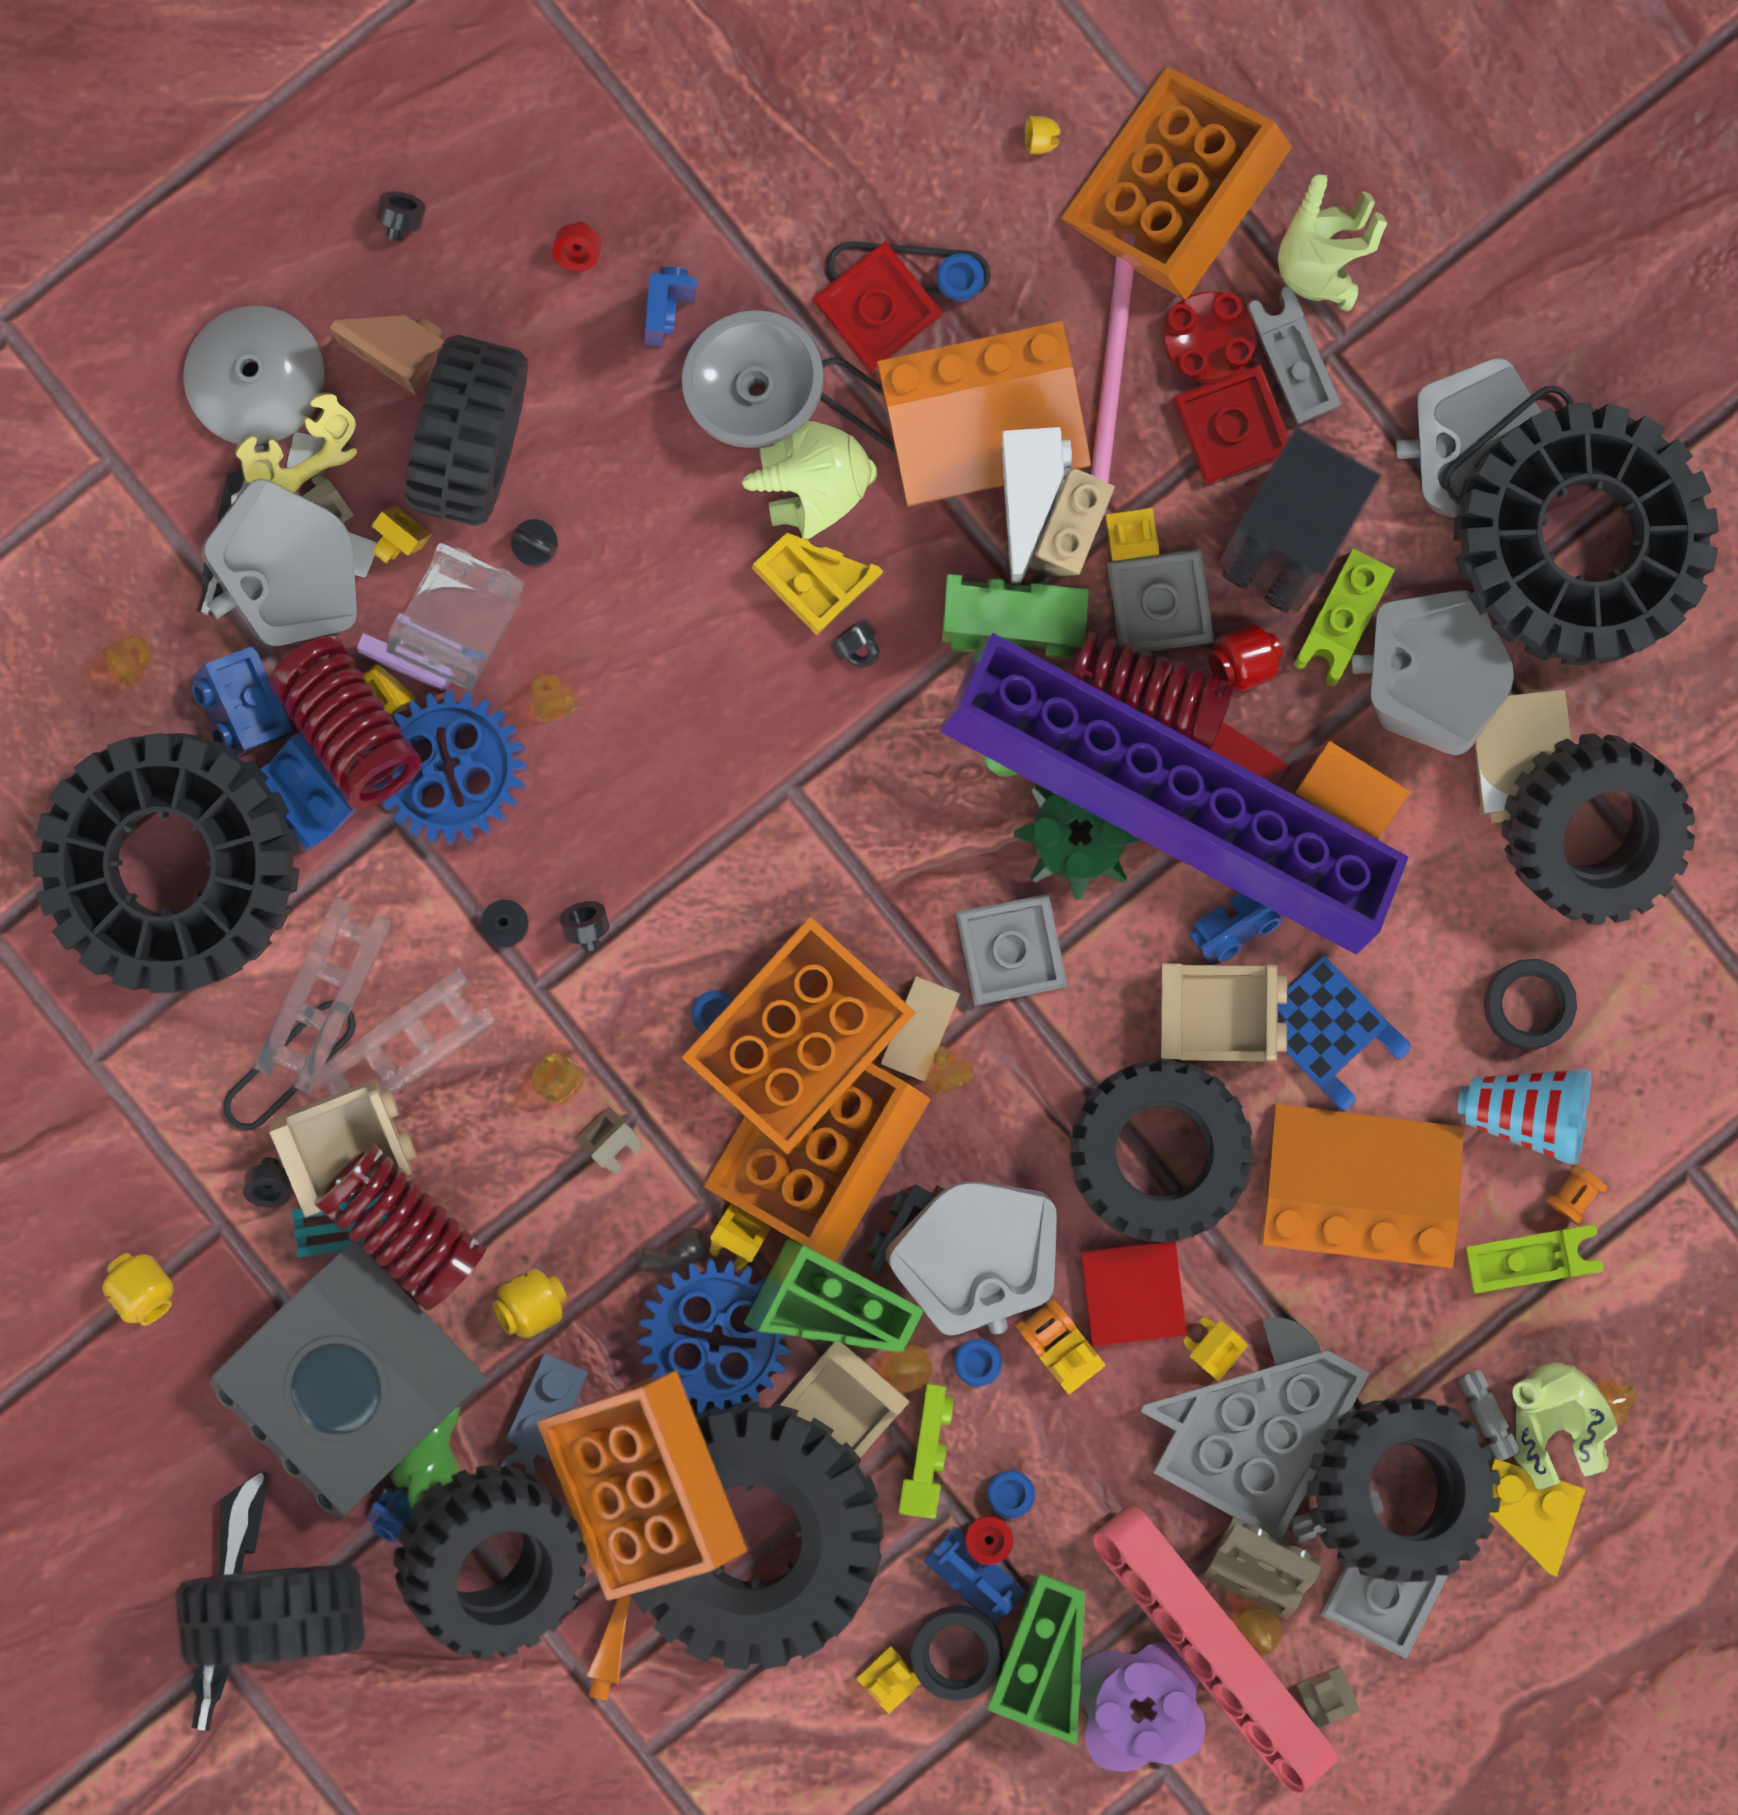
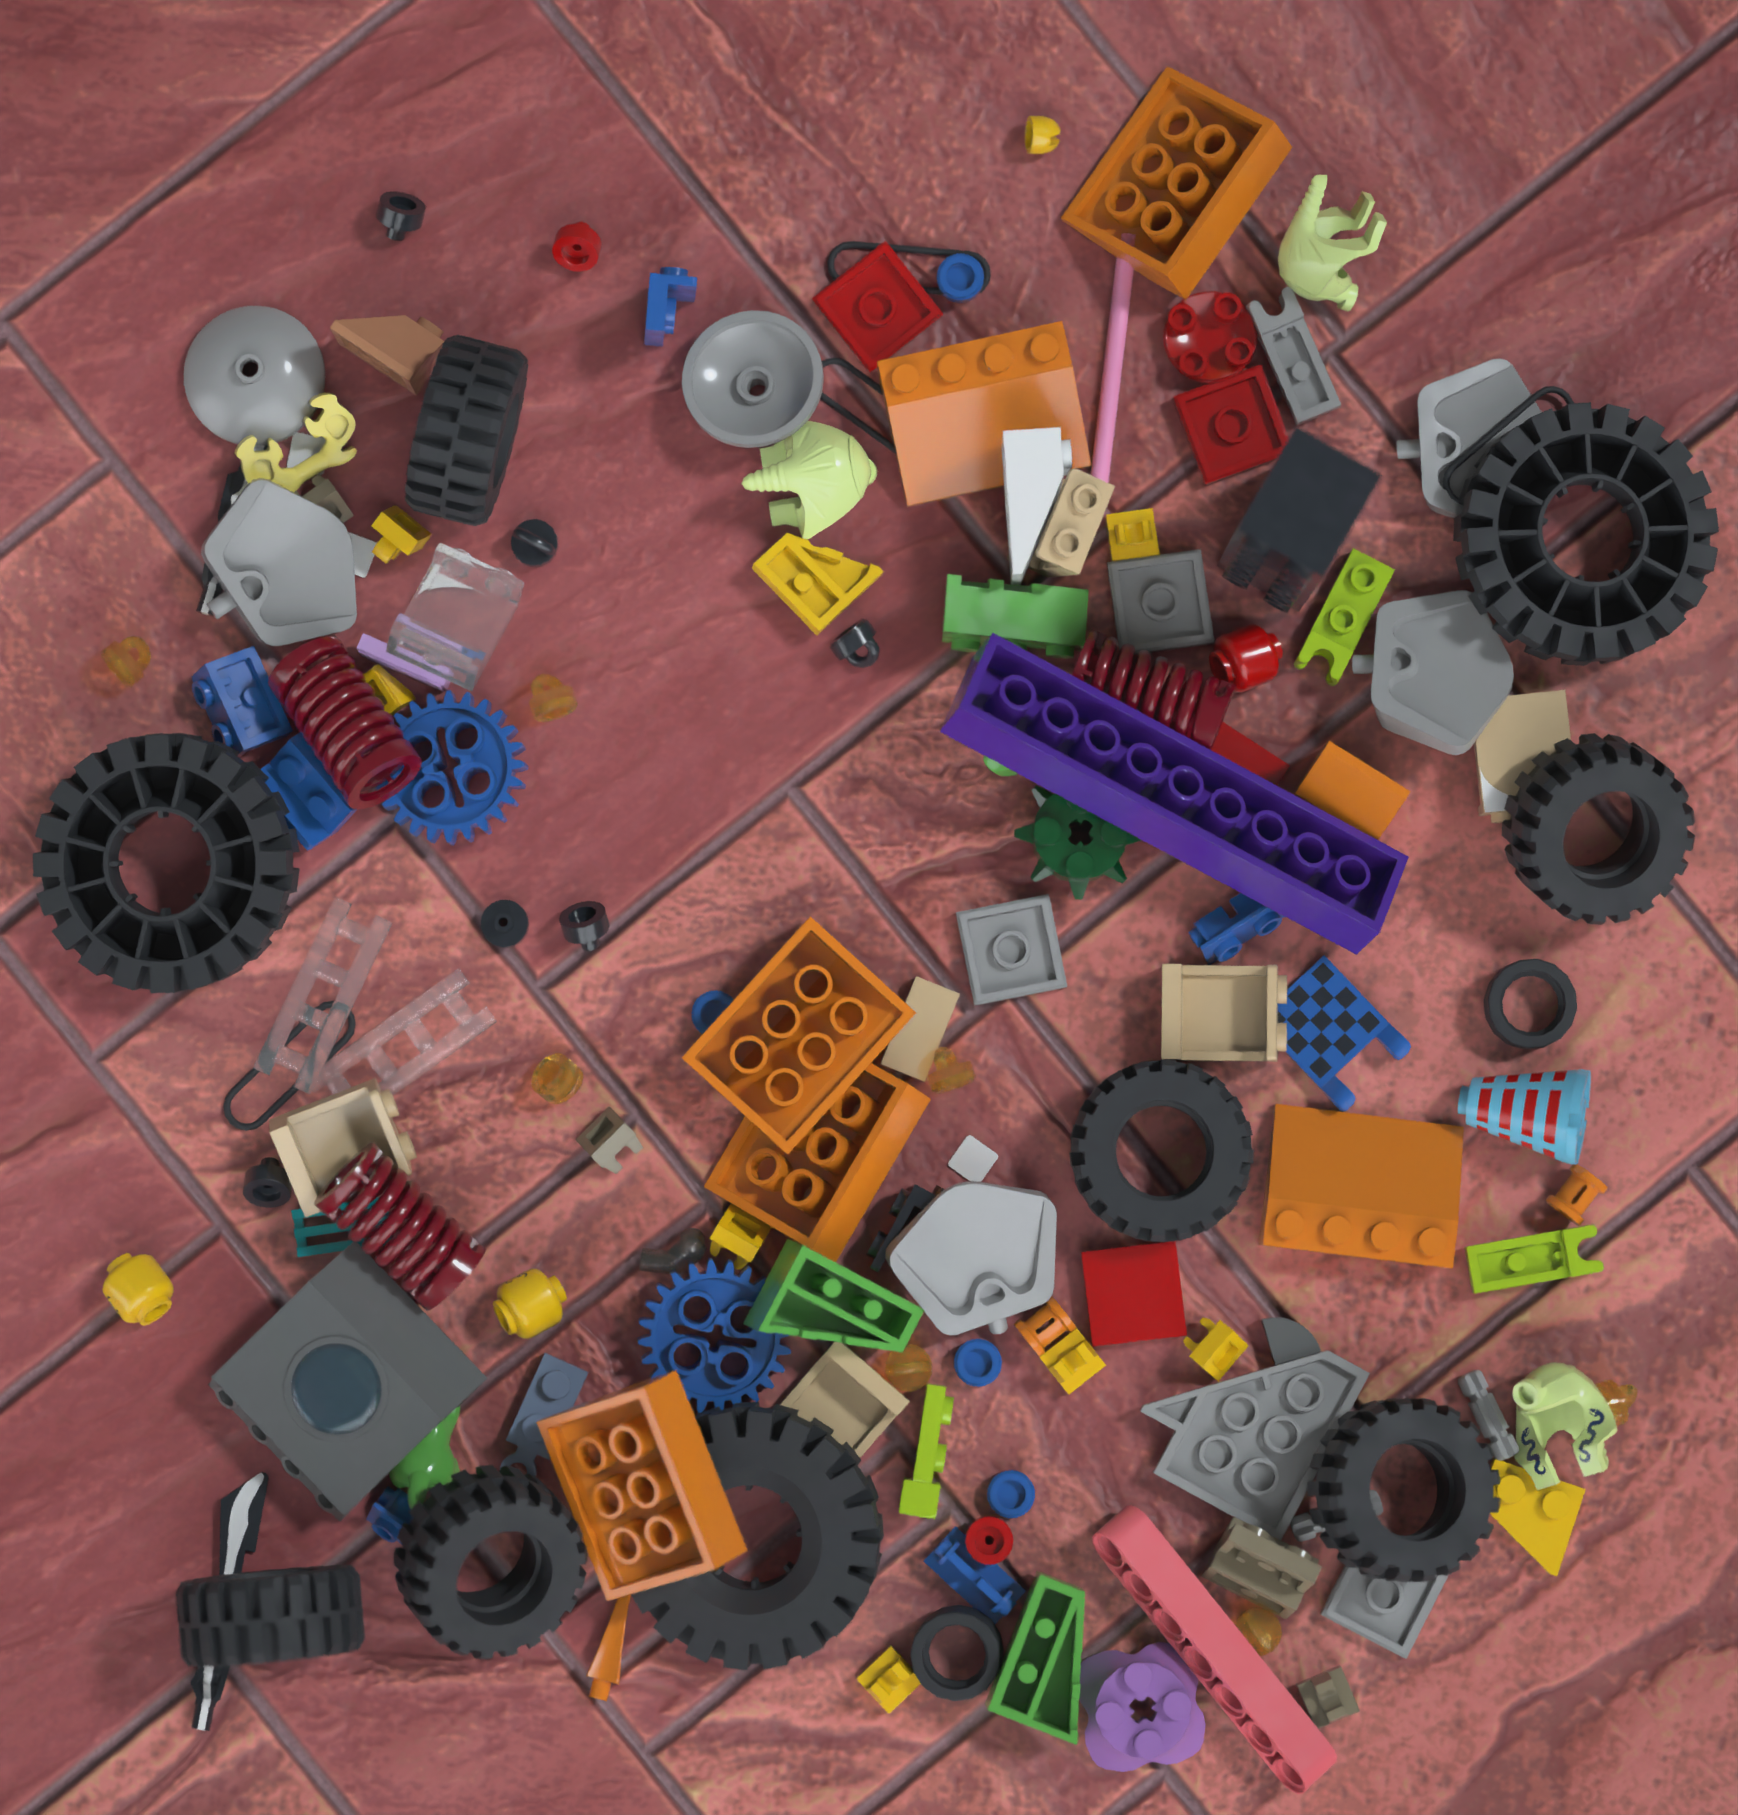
none -> white sticker [948,1135,998,1182]

